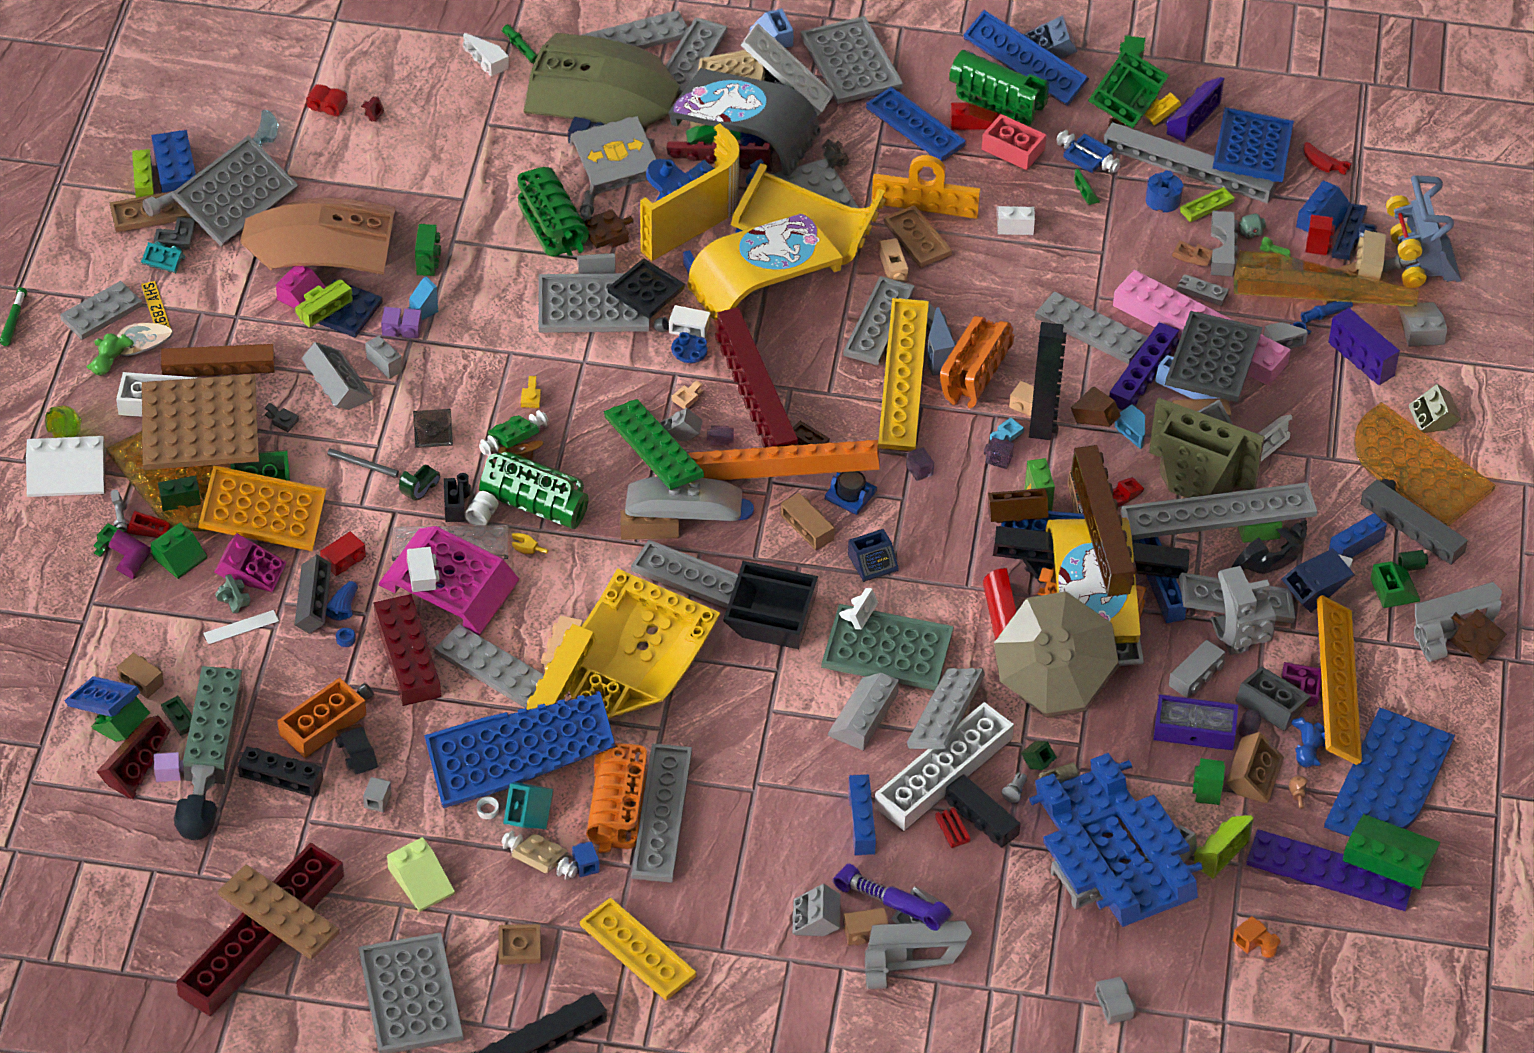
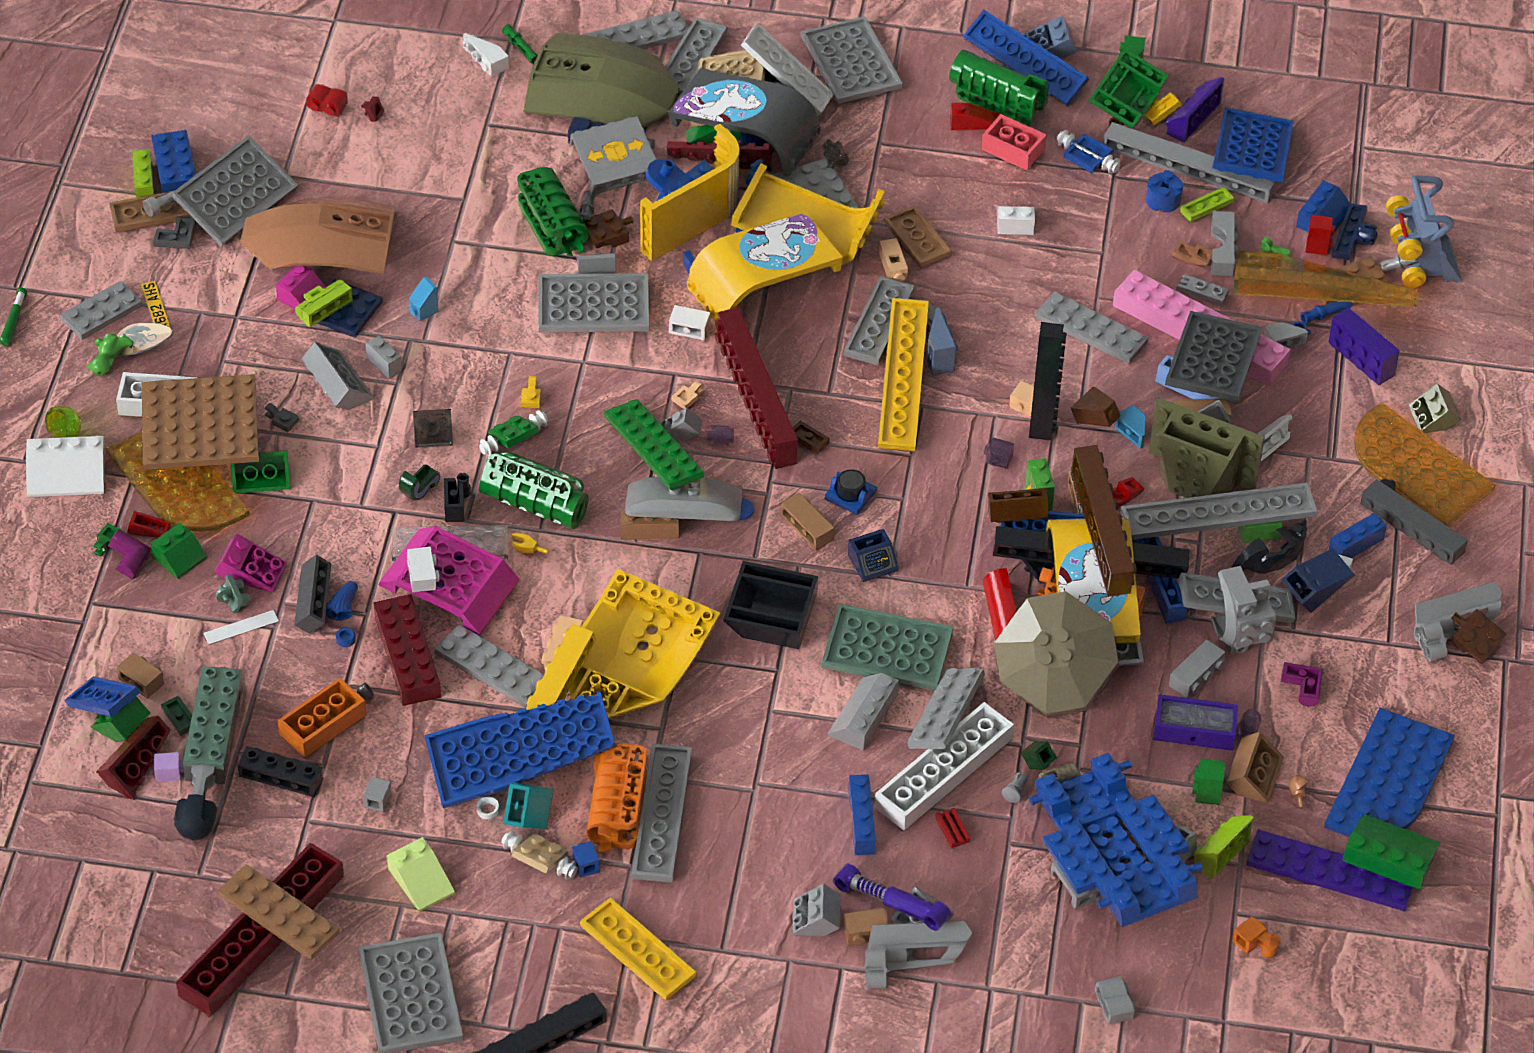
light grey hinge [111,490,129,532] -> none
teal bracket [141,242,186,273] -> none
dark green brick [158,476,201,511] -> none
dark orange brick [161,344,275,377] -> none
light orange plate [198,466,326,551] -> none
clear light blue piece [253,110,278,148] -> none
red brick [320,531,366,576] -> none
dark grey piece [327,448,399,478] -> none
black brick [335,724,378,775] -> none
medium lavender piece [381,307,422,338] -> none
green brick [415,224,441,276] -> none
white wheel [464,491,499,527] -> none
dark orange piece [499,440,544,464] -> none
medium nougat plate [499,924,541,964] -> none
black plate [608,258,685,319] -> none
light grey plate [631,540,738,608] -> none
dark grey hinge [654,317,669,332] -> none
blue dish [671,332,708,363] -> none
orange brick [689,440,880,480] -> none
medium blue slope [749,9,794,48] -> none
white tile [839,588,879,630] -> none
blue plate [866,87,966,161] -> none
light orange plate [872,155,980,219] -> none
clear purple brick [906,447,934,481] -> none
orange piece [940,316,1015,408] -> none
black brick [945,774,1021,848] -> none
medium azure plate [989,417,1024,447] -> none
green slope [1074,168,1100,205] -> none
dark purple brick [1109,322,1180,411] -> none
dark grey slope [1235,666,1311,731] -> none
sand green head [1239,213,1266,239] -> none
blue animal [1292,717,1326,768] -> none
red piece [1303,142,1351,175] -> none
light orange plate [1317,595,1362,765] -> none
tan brick [1355,230,1386,281] -> none
green slope [1370,561,1420,608] -> none
light grey slope [1397,302,1447,346] -> none
dark green brick [1398,550,1428,571] -> none

